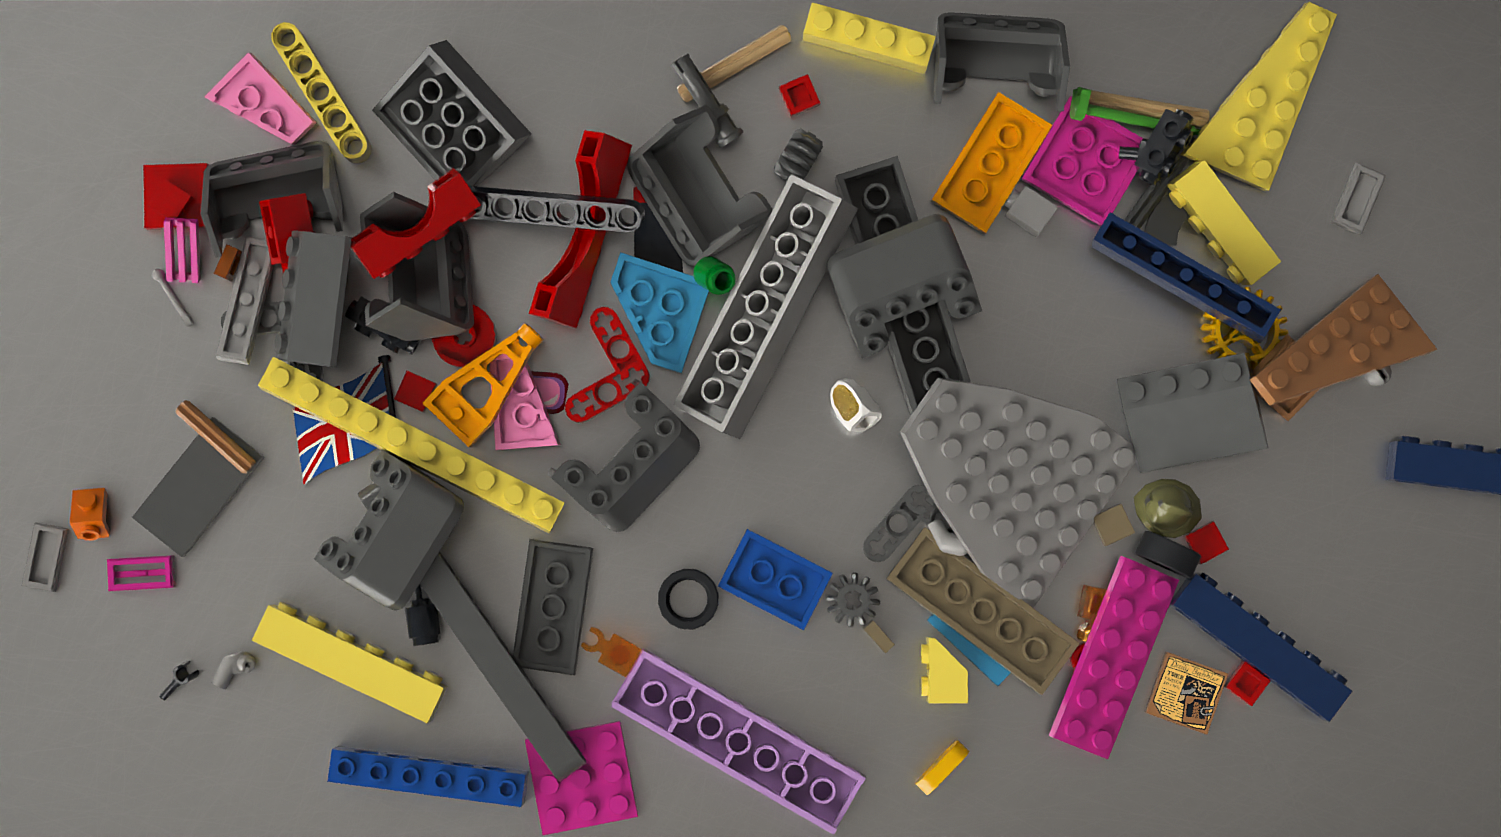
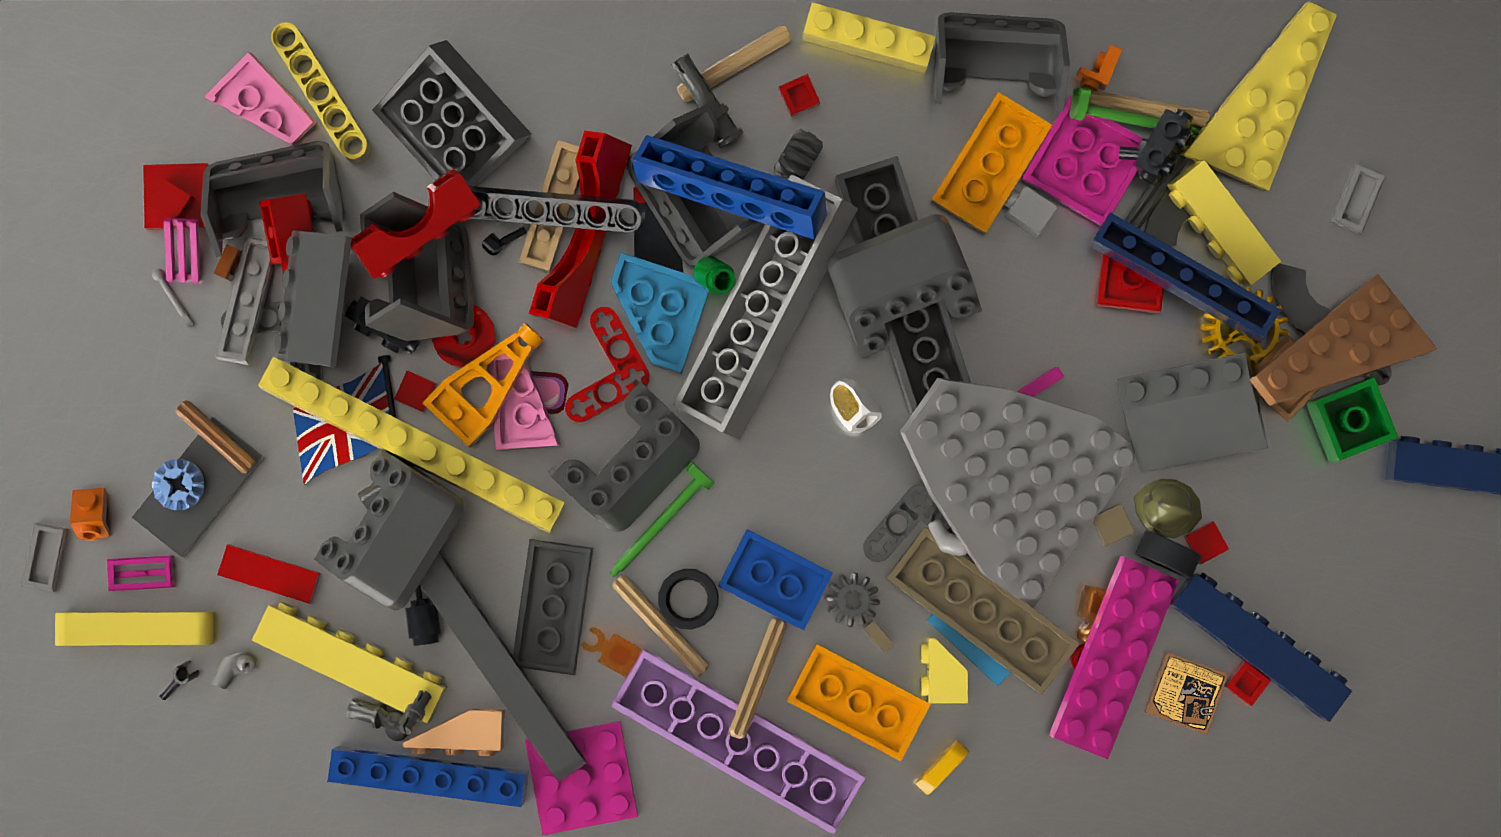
none -> light yellow beam [55,612,214,646]
none -> light blue gear [151,459,204,510]
none -> red tile [217,544,320,604]
none -> dark grey pin [347,690,431,741]
none -> light nougat slope [403,708,505,756]
none -> black hand [482,226,527,256]
none -> tan plate [519,140,579,272]
none -> bright green piece [610,461,715,577]
none -> tan axle [612,575,709,676]
none -> blue brick [632,135,827,239]
none -> tan axle [729,619,787,739]
none -> light orange plate [786,643,931,761]
none -> dark pink tile [1017,367,1065,396]
none -> orange bracket [1075,44,1122,91]
none -> red plate [1097,254,1164,314]
none -> dark grey tile [1271,263,1329,334]
none -> green brick [1306,377,1398,462]

